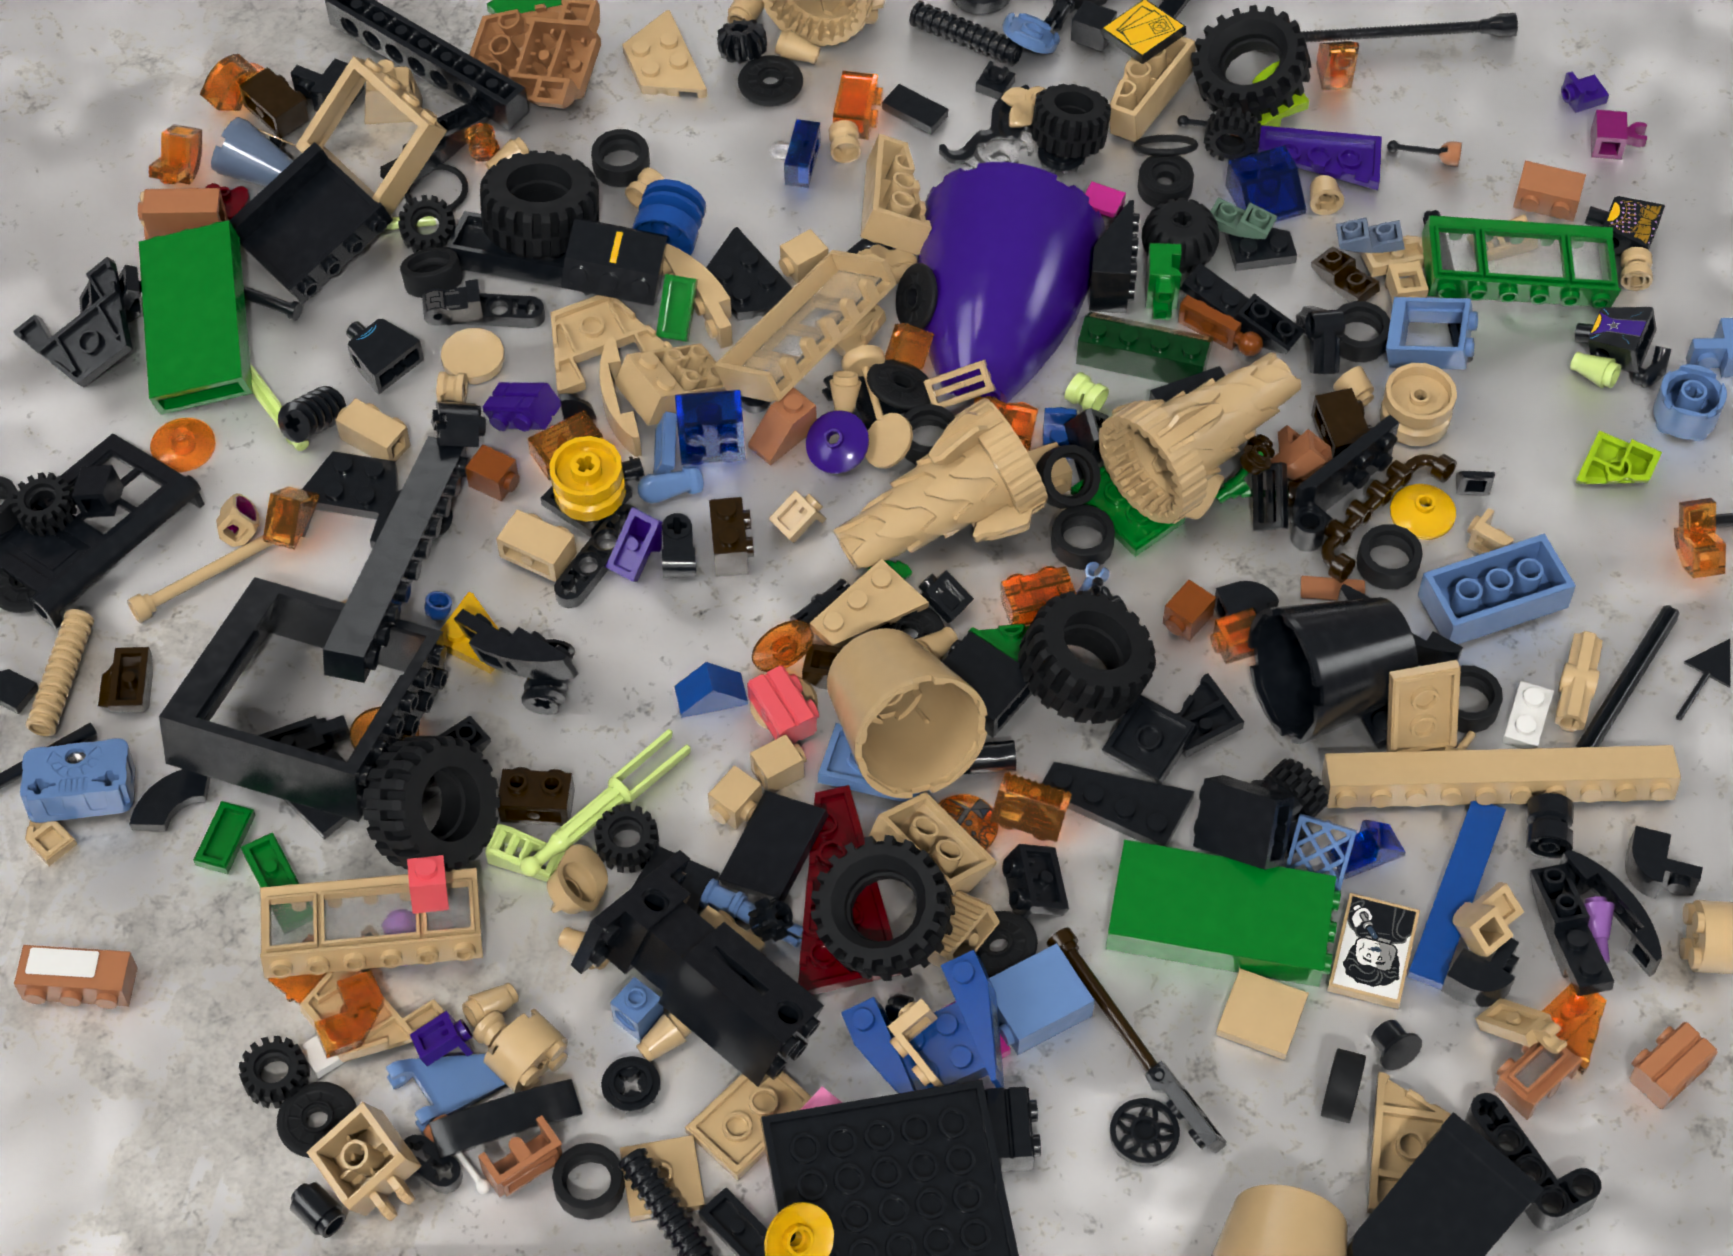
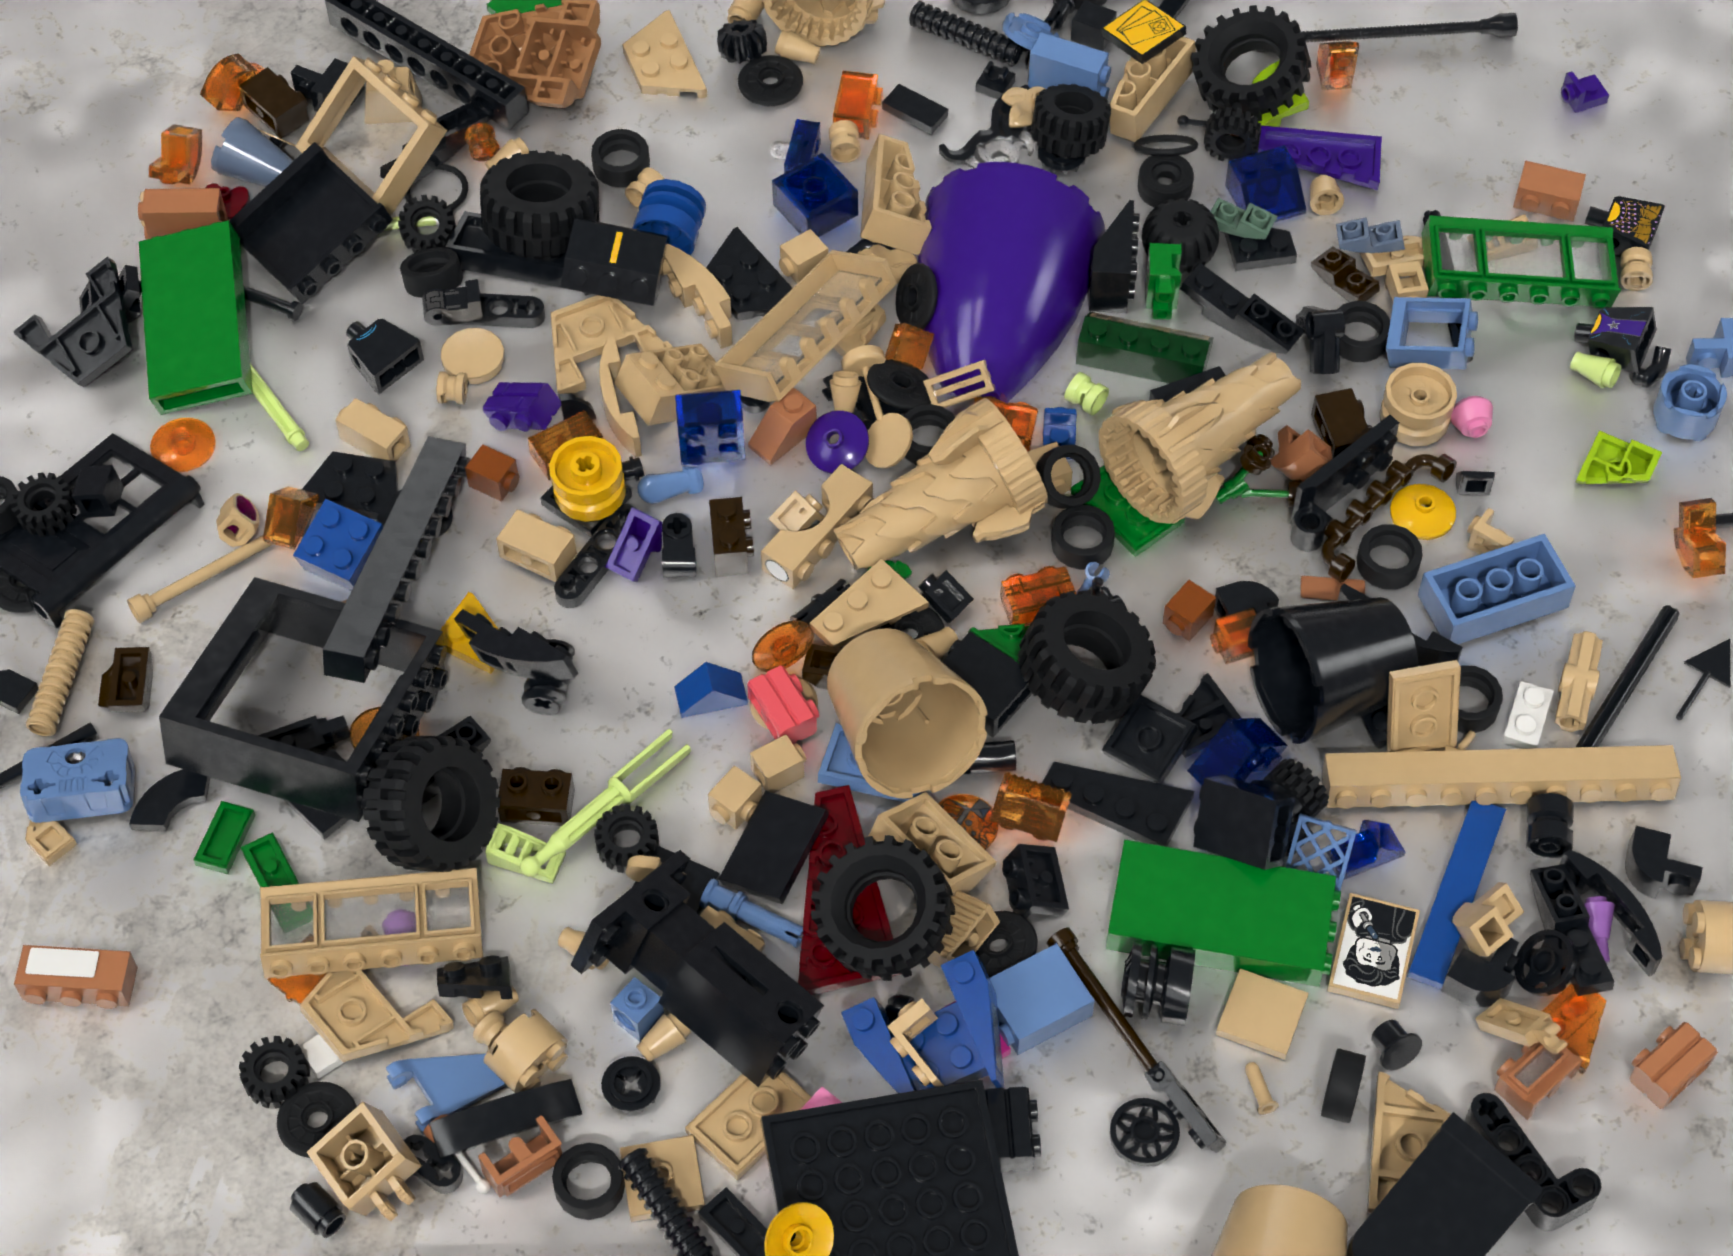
black piece [278,386,346,443] -> none
clear orange tile [314,970,384,1059] -> none
coral brick [407,855,449,914] -> none
dark purple bracket [410,1010,474,1067] -> none
blue hinge [424,591,452,621] -> none
black cylinder [431,401,486,447] -> none
tan piece [547,844,608,914] -> none
medium blue tile [653,411,677,475] -> none
green tile [656,274,698,342] -> none
black gear [748,896,794,942] -> none
black slope [1064,408,1109,481] -> none
dark pink panel [1085,181,1126,218] -> none
dark orange plate [1178,295,1263,357] -> none
black tile [1252,462,1288,532] -> none
tan hat [1333,366,1374,407] -> none
hinge [1387,140,1462,167] -> none
magenta brick [1591,110,1647,160] -> none
none -> blue piece [293,499,384,591]
none -> black wing [437,955,513,999]
none -> tan tile [625,855,662,882]
none -> tan arch [761,464,874,590]
none -> clear blue brick [772,153,858,237]
none -> medium blue brick [1028,32,1111,99]
none -> black wheel [1121,941,1195,1026]
none -> clear blue brick [1187,718,1288,785]
none -> tan piece [1245,1062,1279,1115]
none -> bright pink cone [1451,396,1493,438]
none -> black wheel [1514,929,1579,996]

